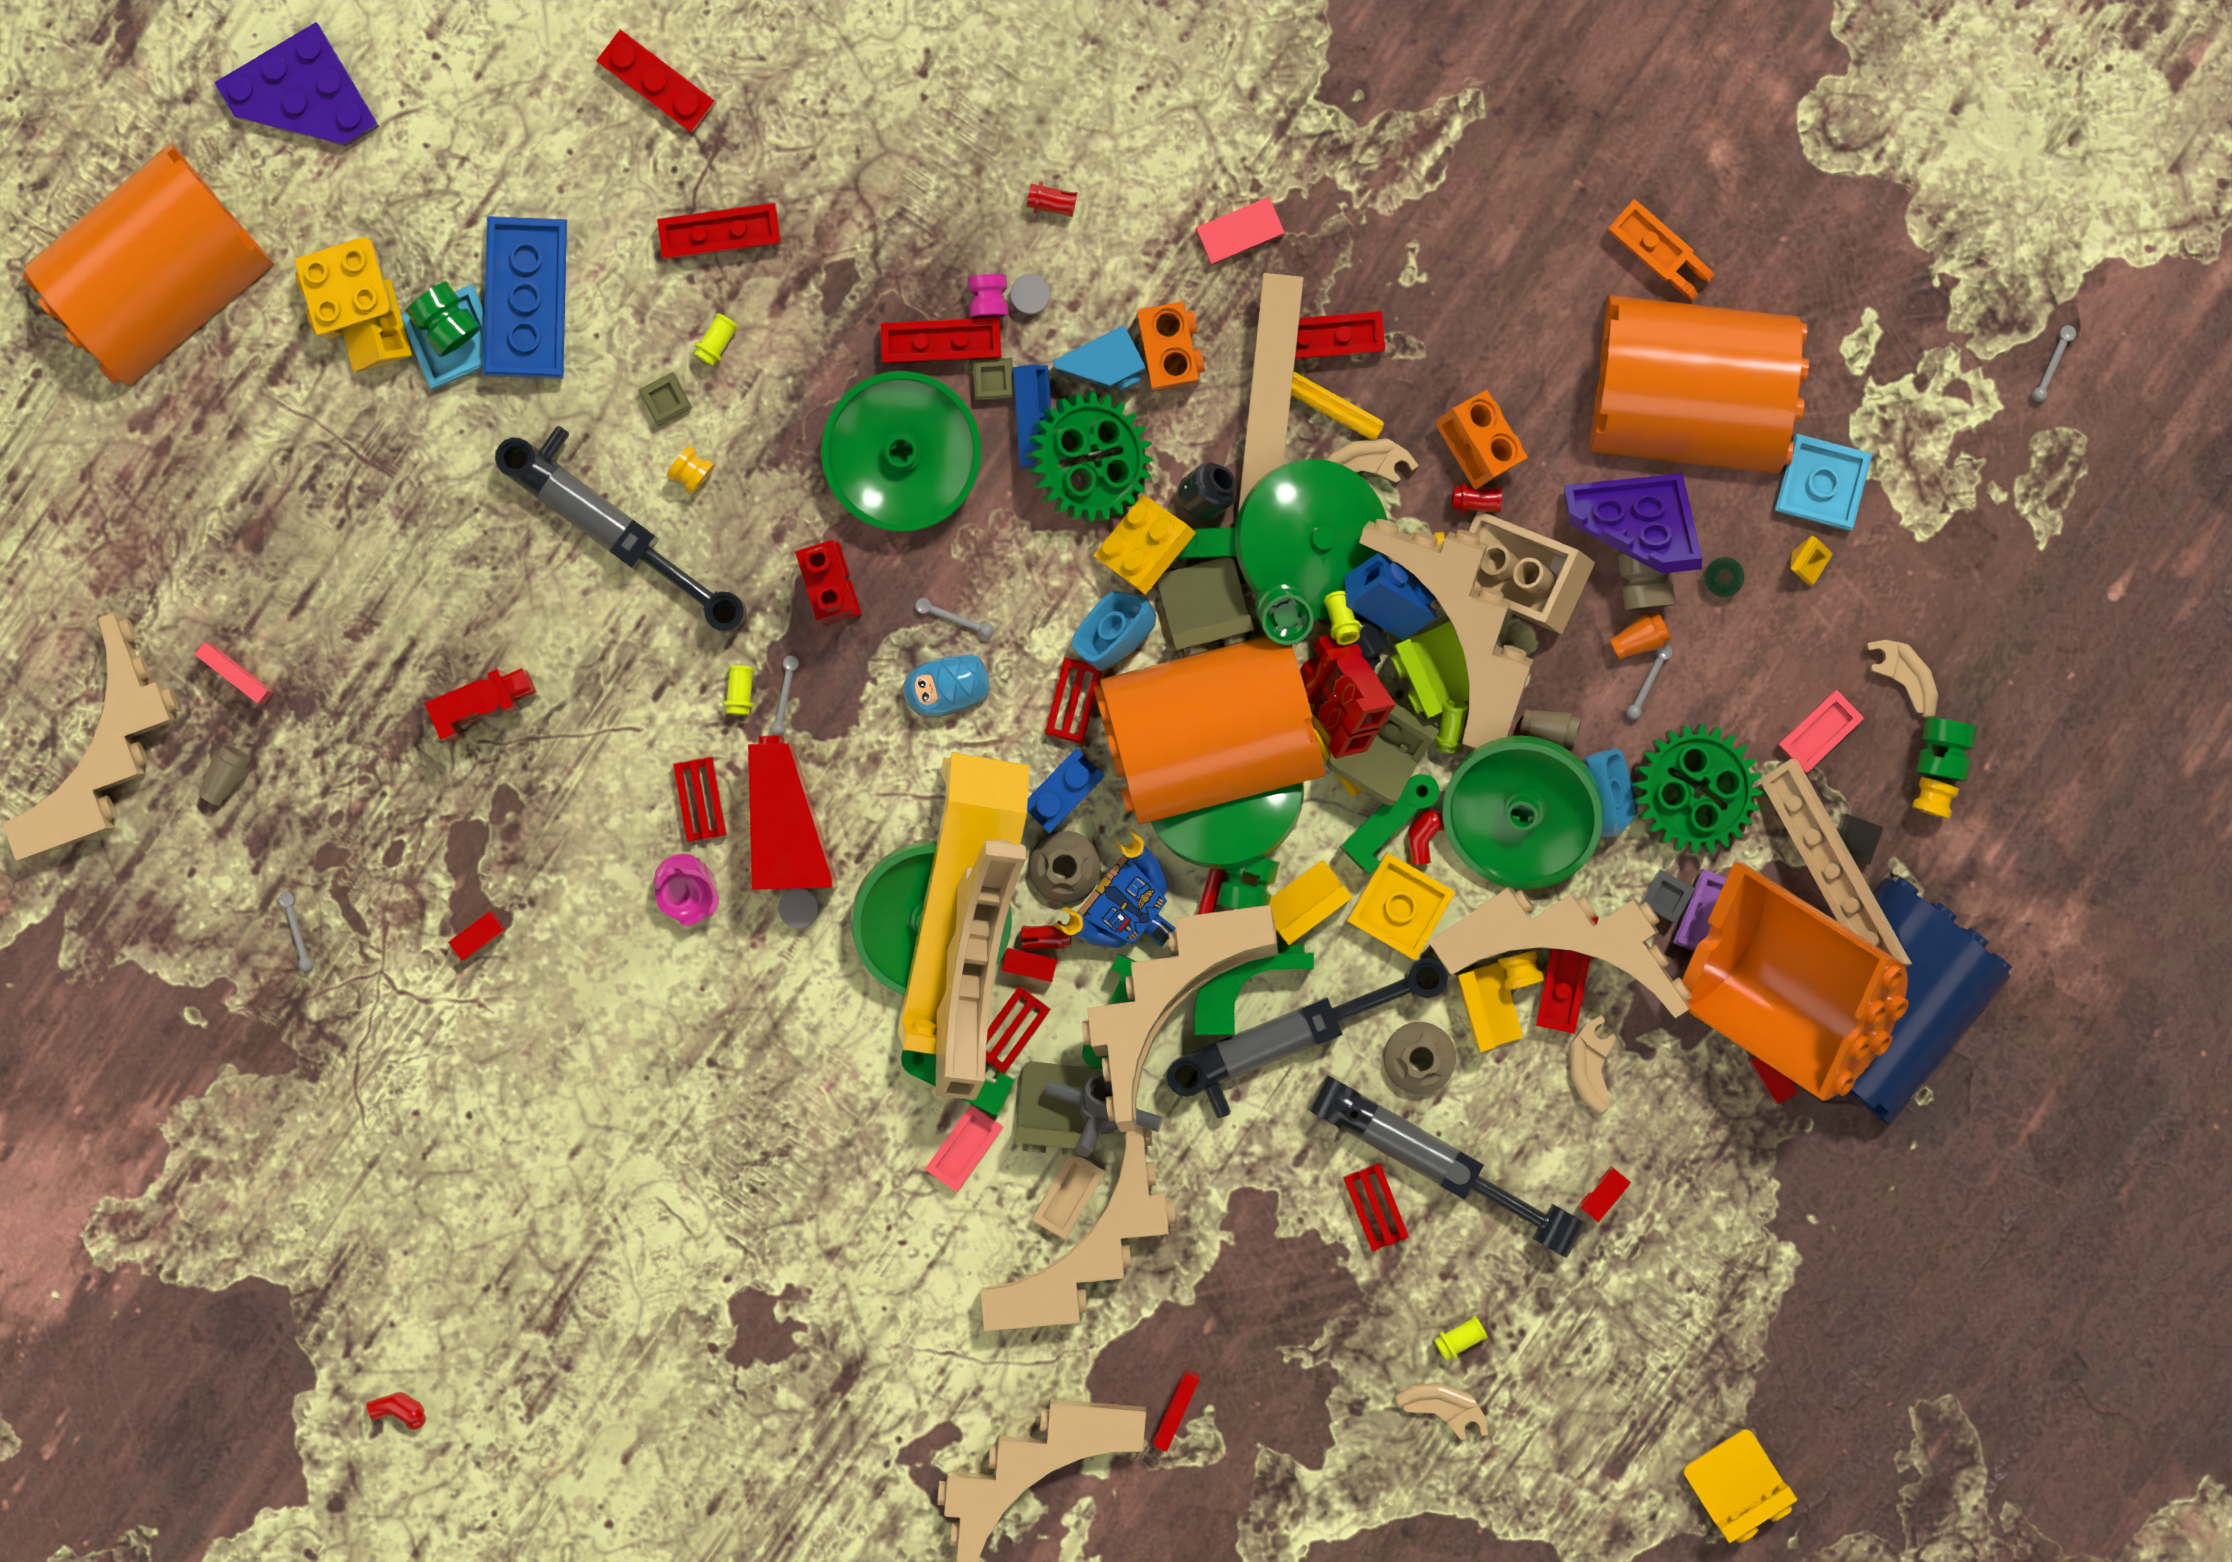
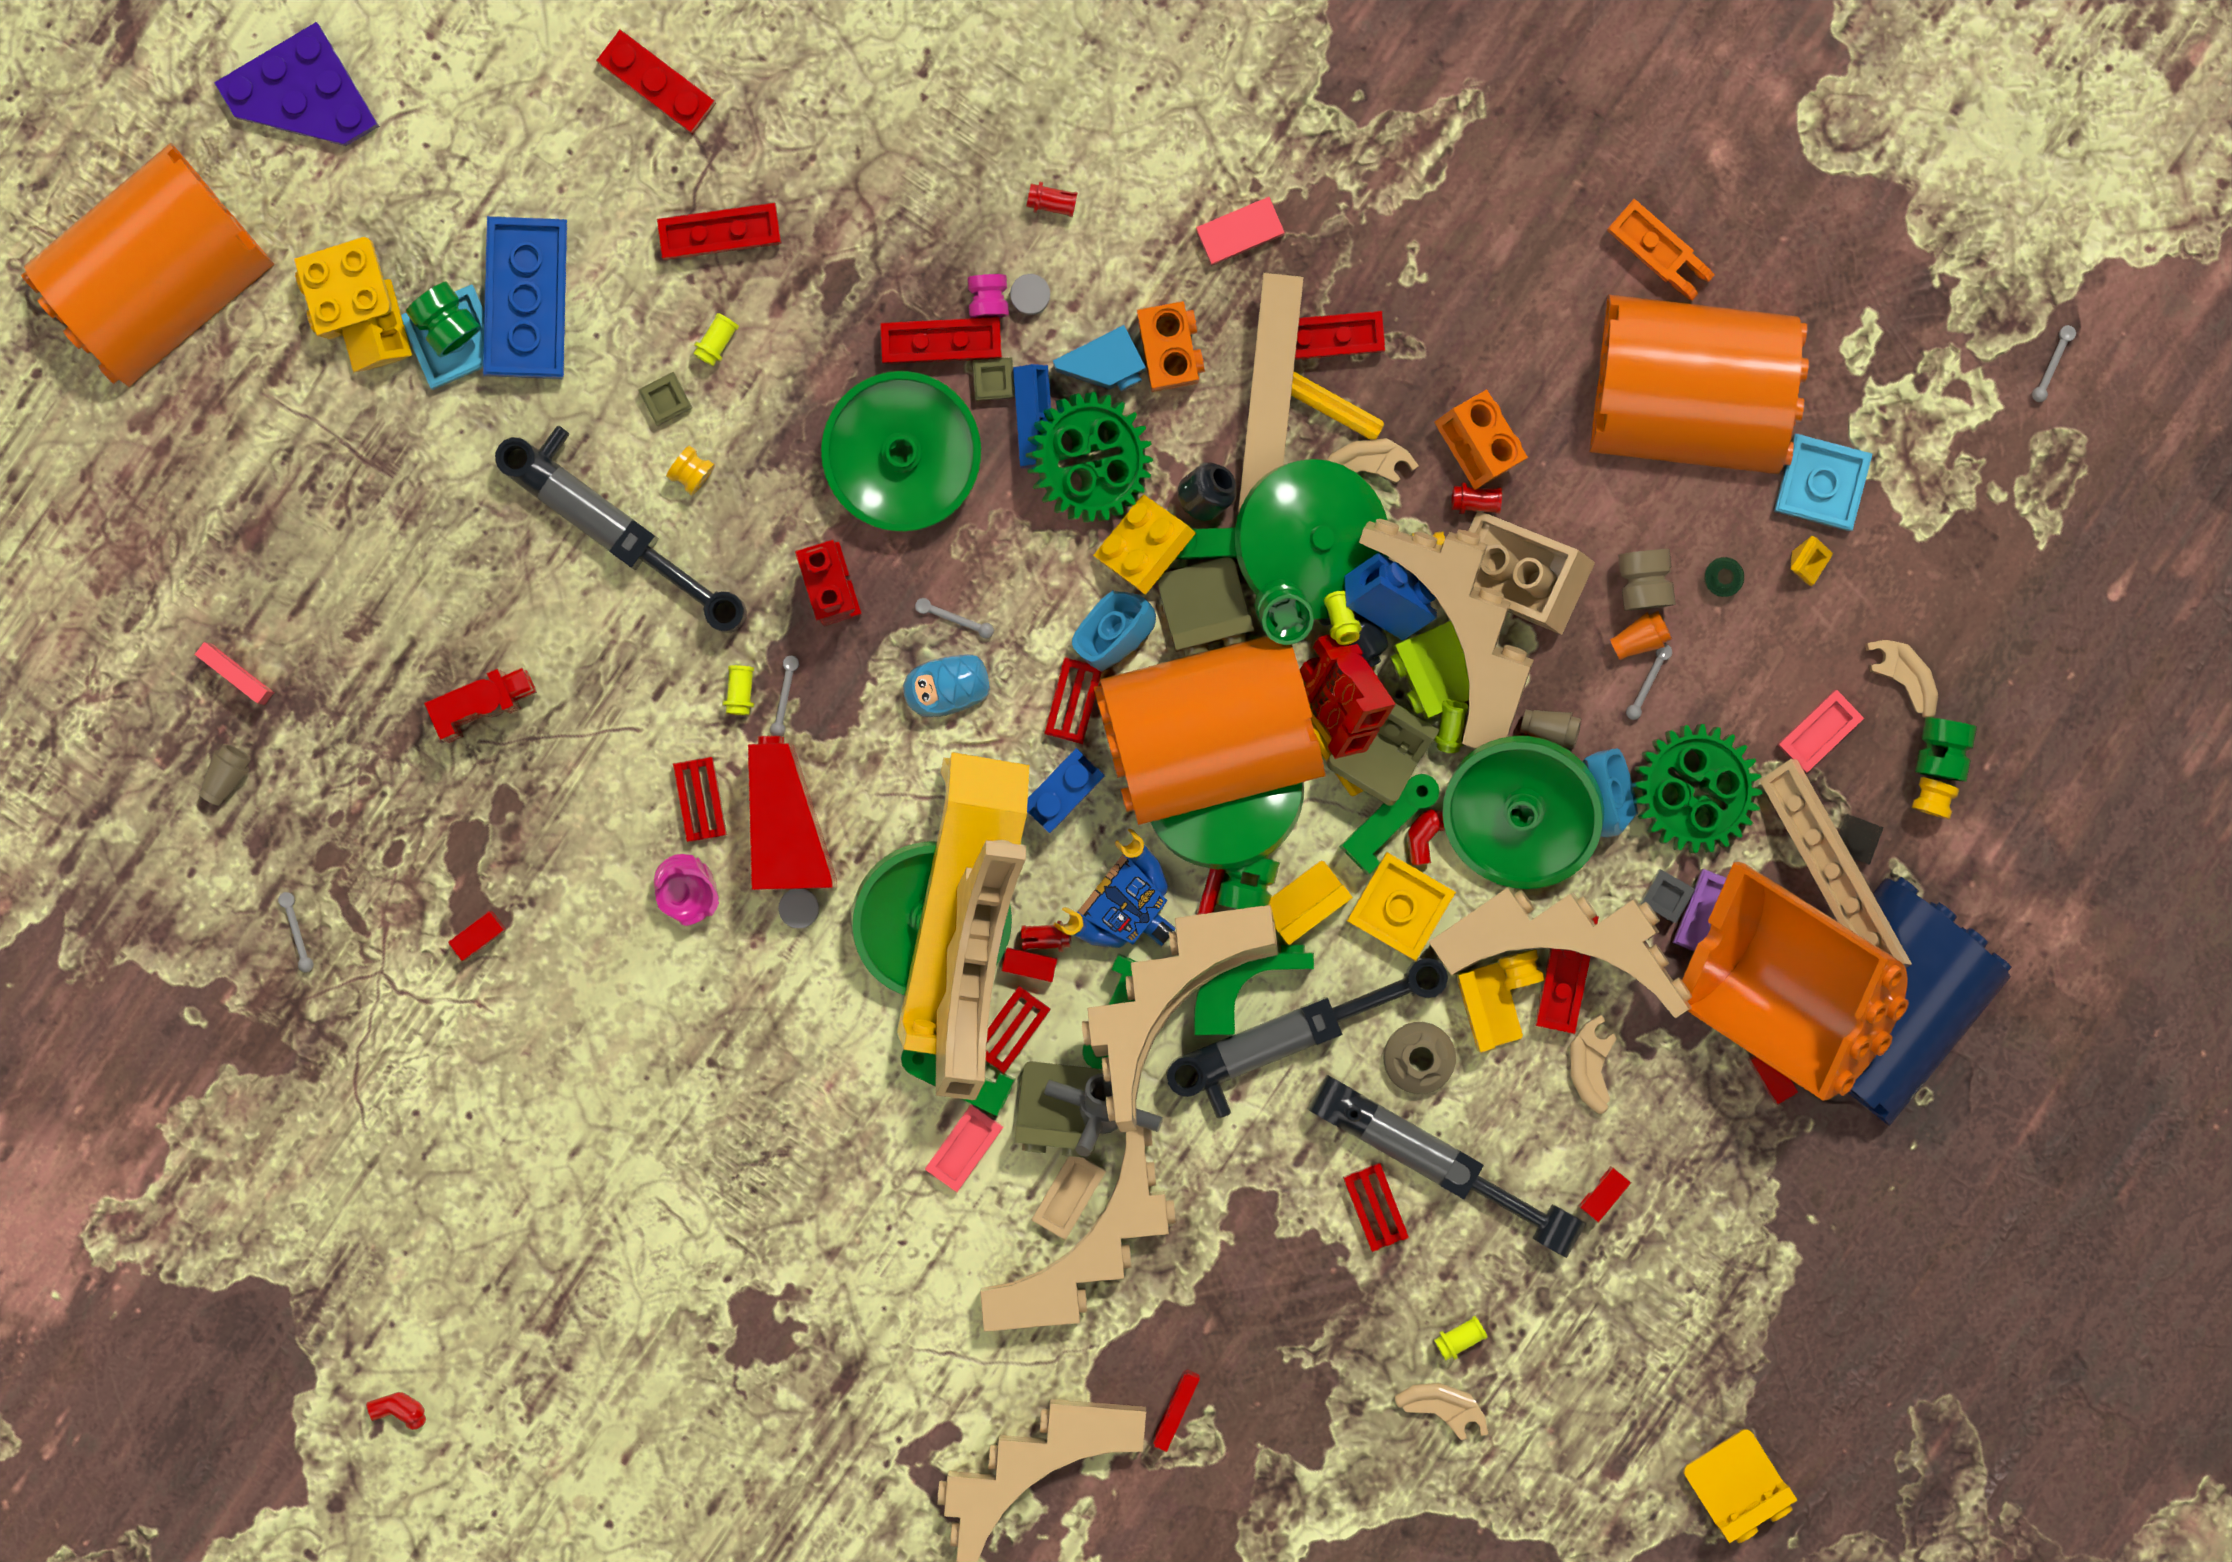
tan arch [2,613,179,861] -> none
dark tan piece [1029,831,1101,903] -> none
dark purple plate [1564,473,1702,573] -> none

